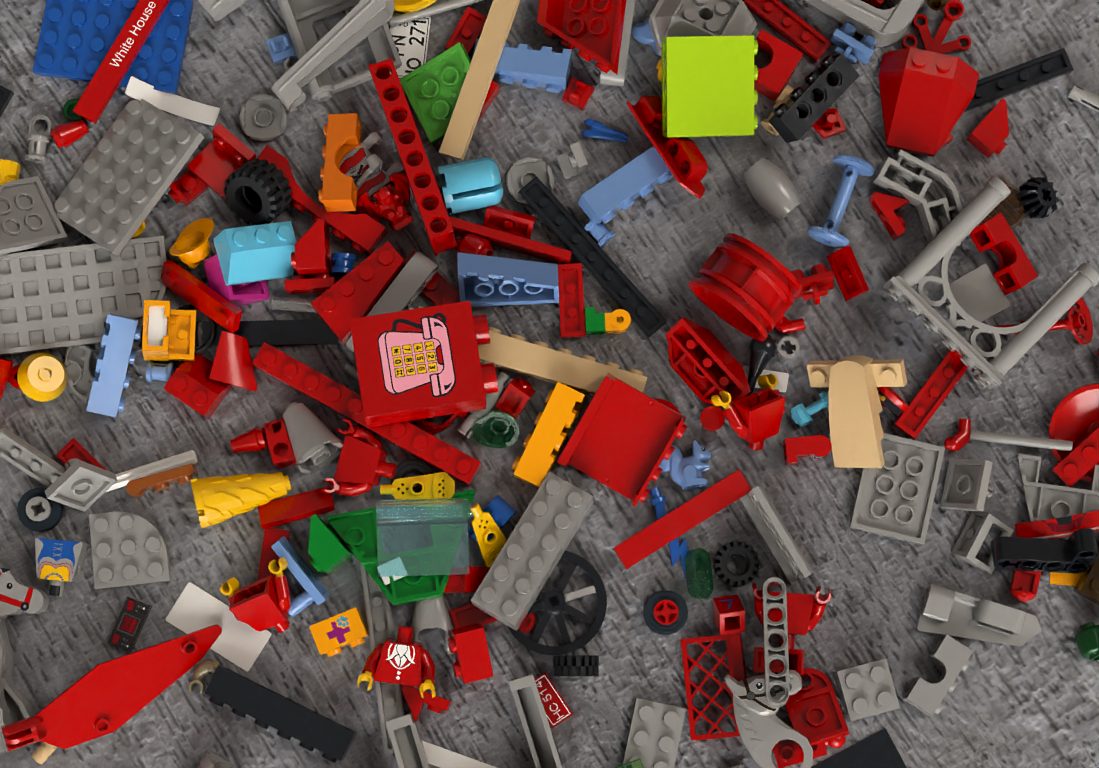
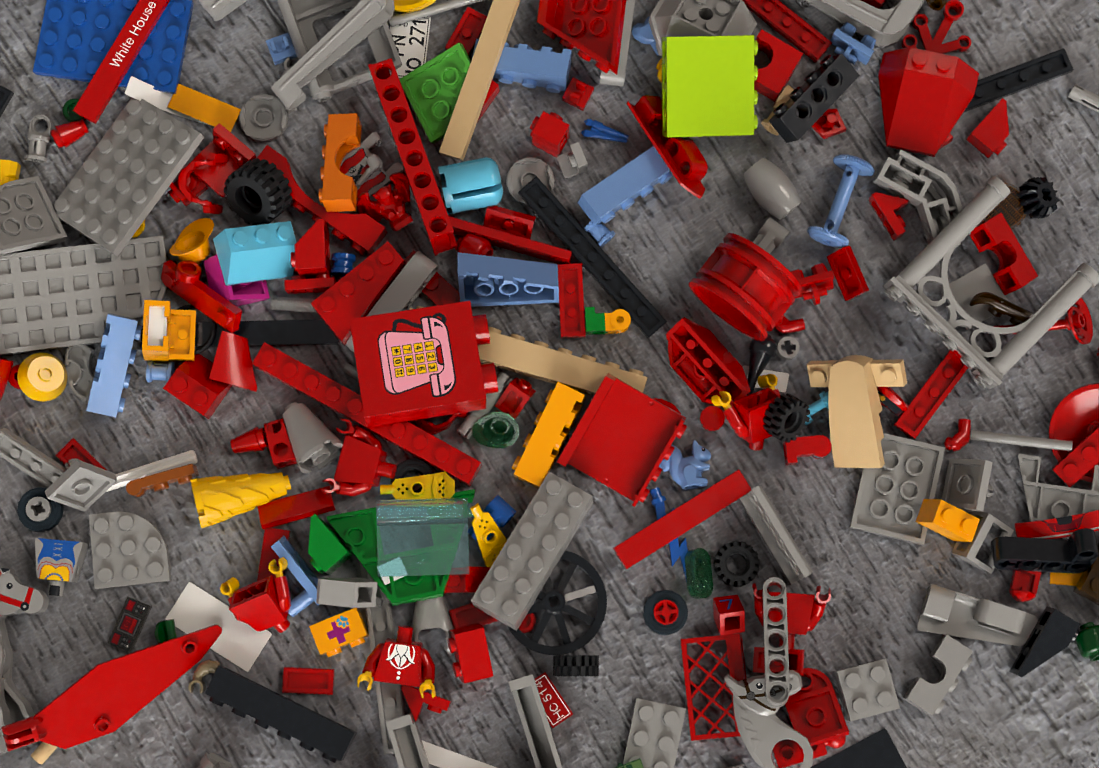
none -> dark green plate [154,619,177,643]
none -> light orange sticker [168,83,241,132]
none -> red tile [175,261,201,283]
none -> red helmet [178,152,228,214]
none -> red tile [282,667,335,695]
none -> light grey slope [316,577,377,608]
none -> red brick [530,111,570,158]
none -> light grey piece [753,217,790,254]
none -> black tyre [763,393,810,443]
none -> light orange brick [916,499,980,542]
none -> dark brown piece [969,292,1033,326]
none -> black slope [1009,606,1081,677]

